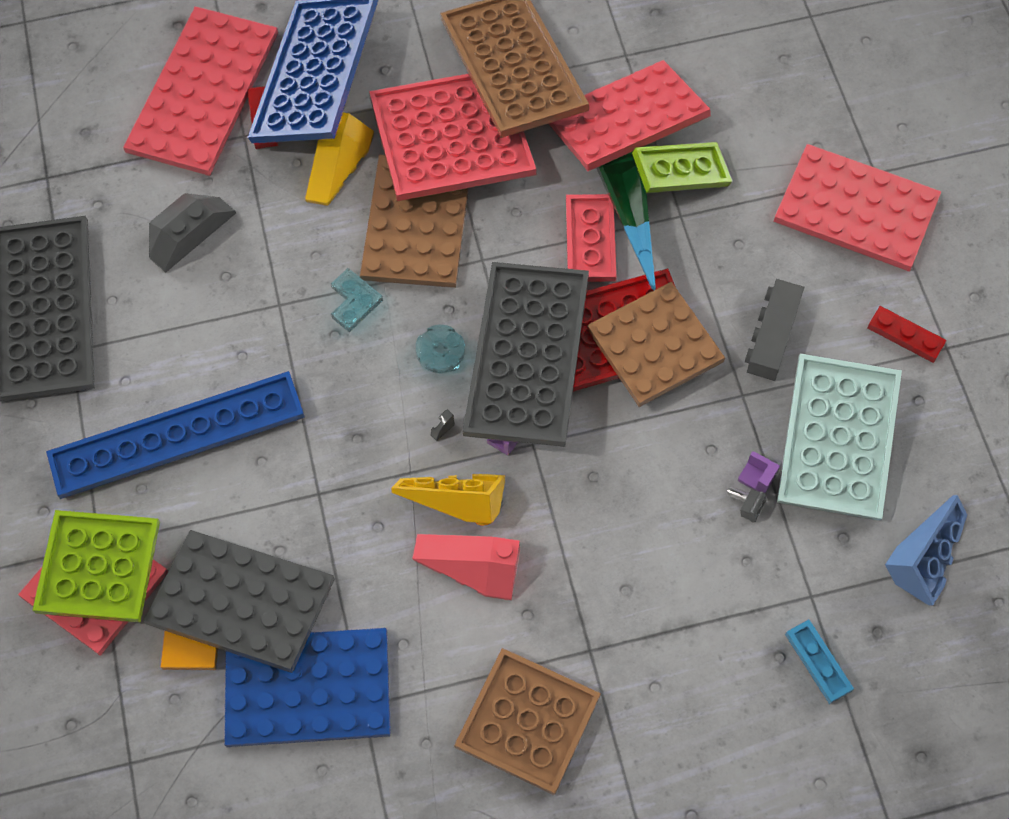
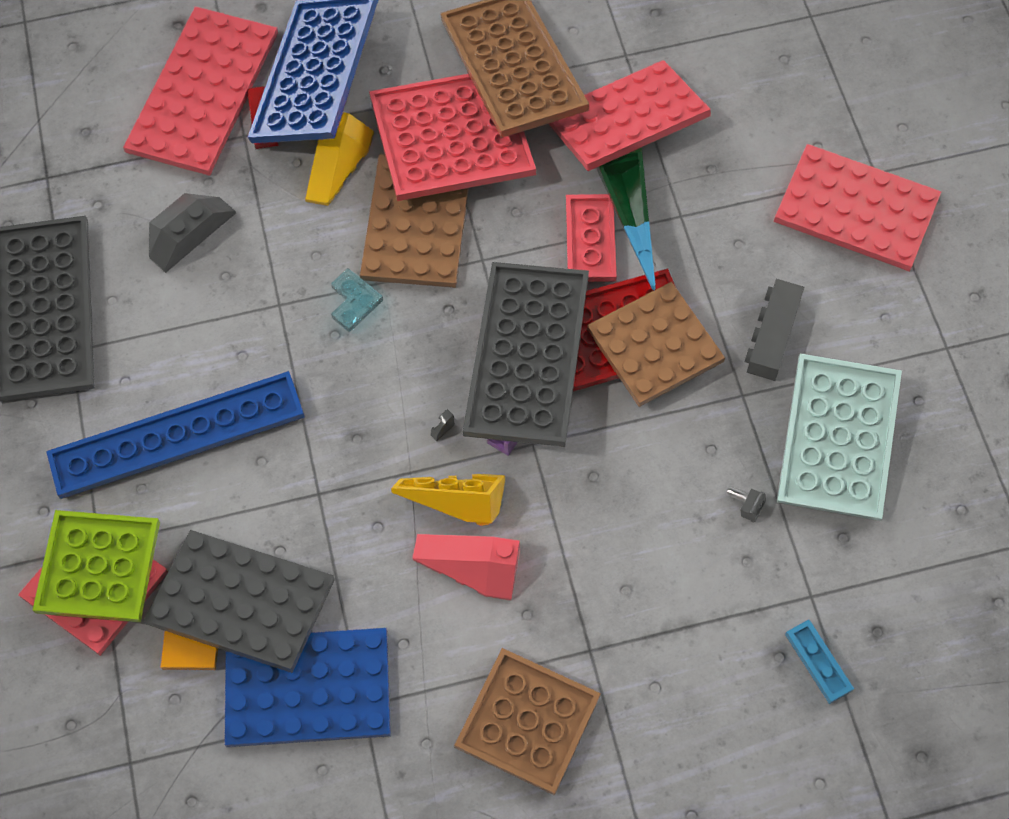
clear light blue plate [415,325,465,373] -> none
lime plate [632,142,732,193] -> none
medium lavender panel [738,451,780,493] -> none
red plate [867,306,947,363] -> none
medium blue wedge [885,495,967,606] -> none

